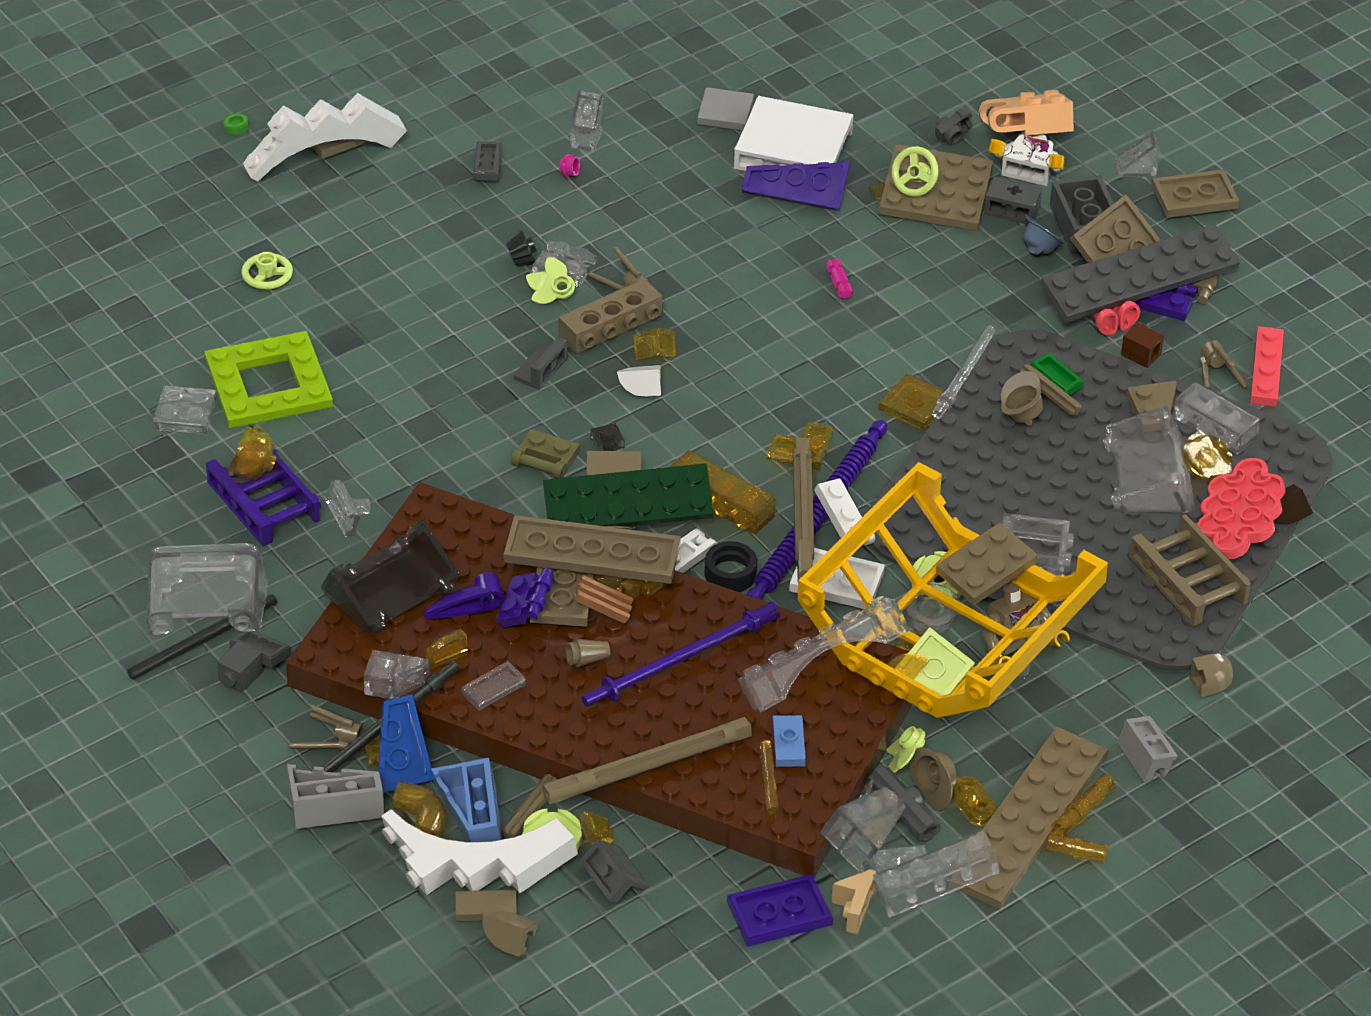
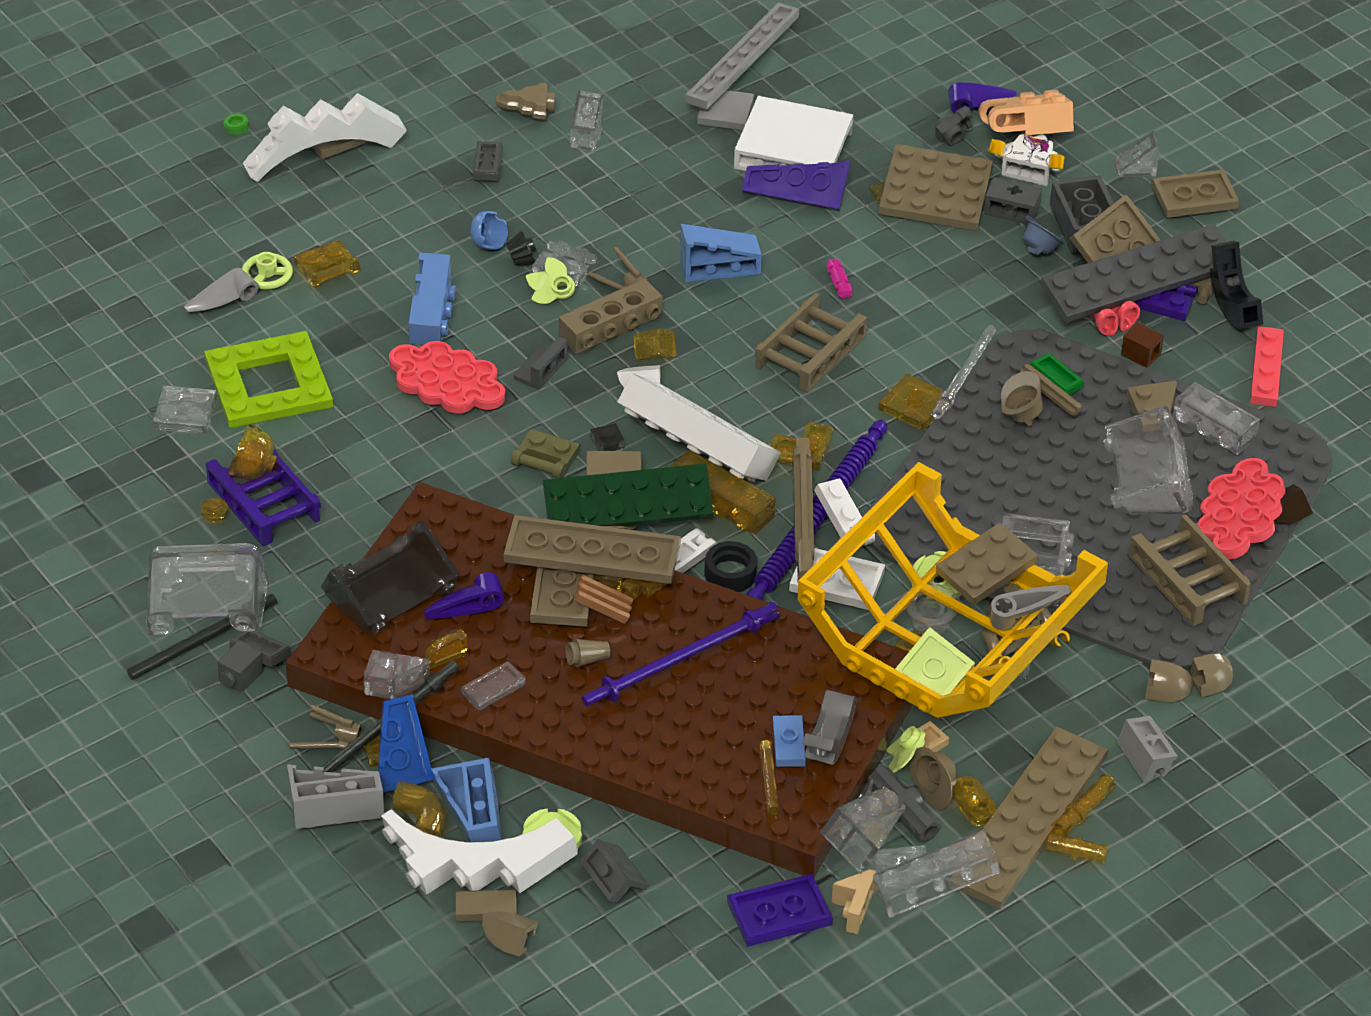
clear tile [326,479,370,537] -> none
dark purple plate [496,568,553,627] -> none
dark tan axle [502,774,558,839] -> none
dark tan piece [542,717,752,804] -> none
dark pink plate [559,154,580,178] -> none
clear yellow tile [578,811,614,843] -> none
clear arch [737,596,910,713] -> none
clear yellow tile [888,653,929,679] -> none
yellowish green piece [892,146,938,197] -> none
clear yellow tile [1181,432,1233,481] -> none
dark tan plant [1199,340,1248,389] -> none
none -> light grey piece [184,268,259,313]
none -> clear yellow plate [200,498,228,523]
none -> clear yellow plate [294,240,360,287]
none -> coral plate [389,341,505,414]
none -> medium blue wedge [409,252,456,344]
none -> medium blue hair [470,211,508,250]
none -> dark tan rock [496,83,555,121]
none -> white brick [617,373,781,482]
none -> medium blue wedge [680,224,762,282]
none -> light grey plate [685,3,799,109]
none -> dark tan fence [755,292,868,393]
none -> dark grey arch [803,690,858,764]
none -> tan tile [917,721,949,752]
none -> dark purple piece [948,82,1017,113]
none -> light grey piece [990,585,1071,630]
none -> dark tan brick [1145,659,1194,702]
none -> black arch [1210,241,1263,329]

